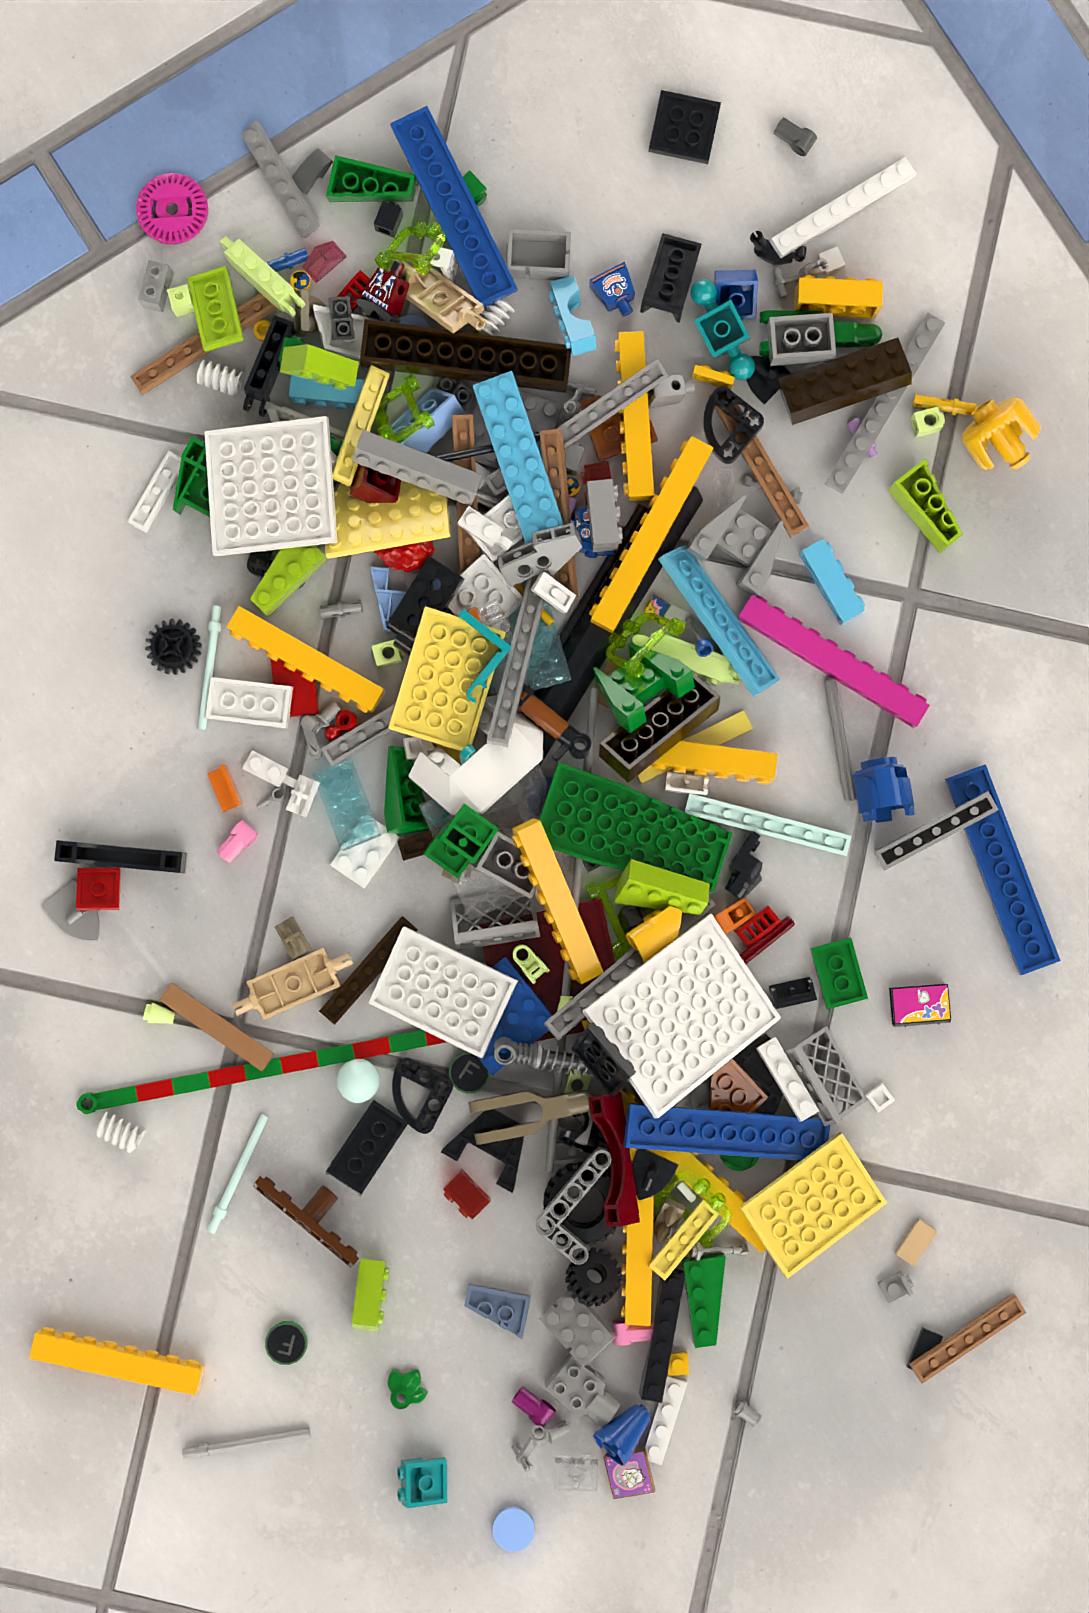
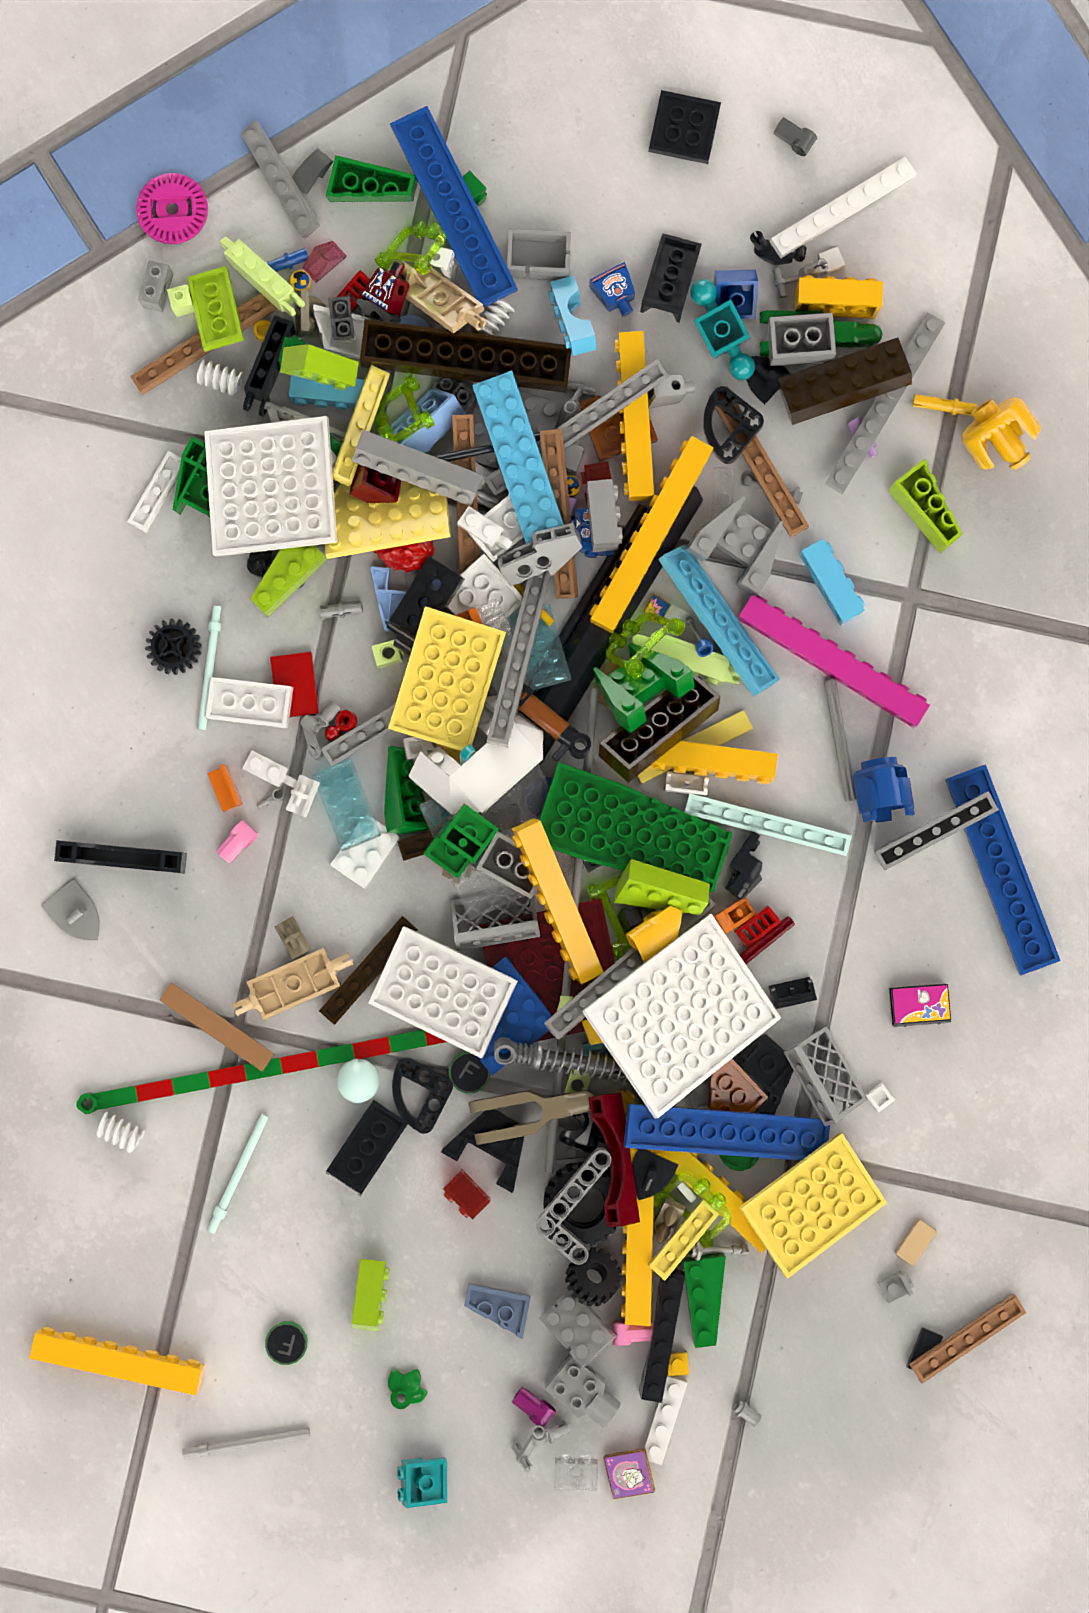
red plate [76,868,121,911] -> none
yellowish green cone [143,1003,175,1024] -> none
yellow brick [226,606,386,713] -> none
reddish brown plate [253,1176,359,1267] -> none
black brick [374,201,403,238] -> none
teal hinge [457,609,512,703] -> none
light blue tile [492,1506,535,1552] -> none
yellowish green piece [513,944,550,984] -> none
white plate [531,572,576,613] -> none
black plate [571,1022,636,1098] -> none
blue cone [593,1404,650,1466] -> none
yellow plate [692,364,735,390] -> none
white plate [756,1037,819,1122] -> none
green plate [810,937,868,1010] -> none
yellowish green brick [910,407,945,438] -> none

